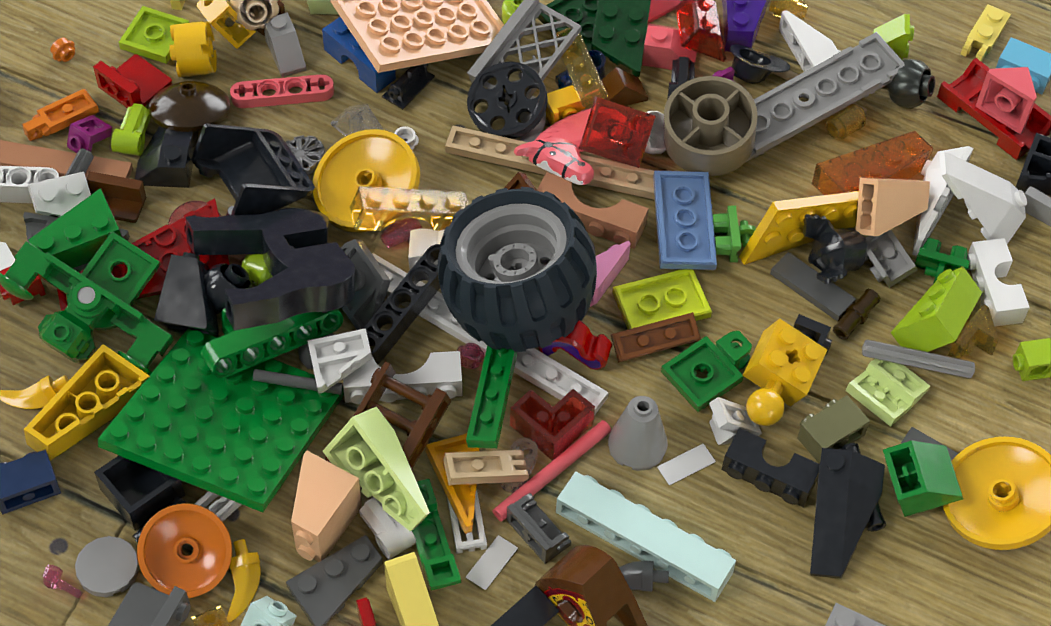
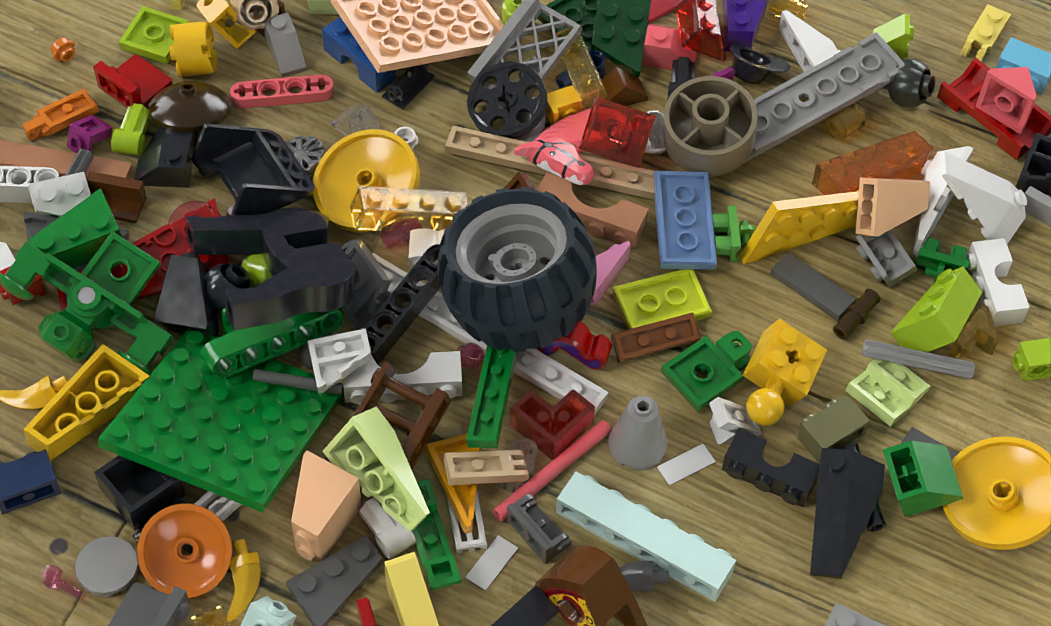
black bracket [794,314,832,356] -> none
black helmet [803,214,868,284] -> none

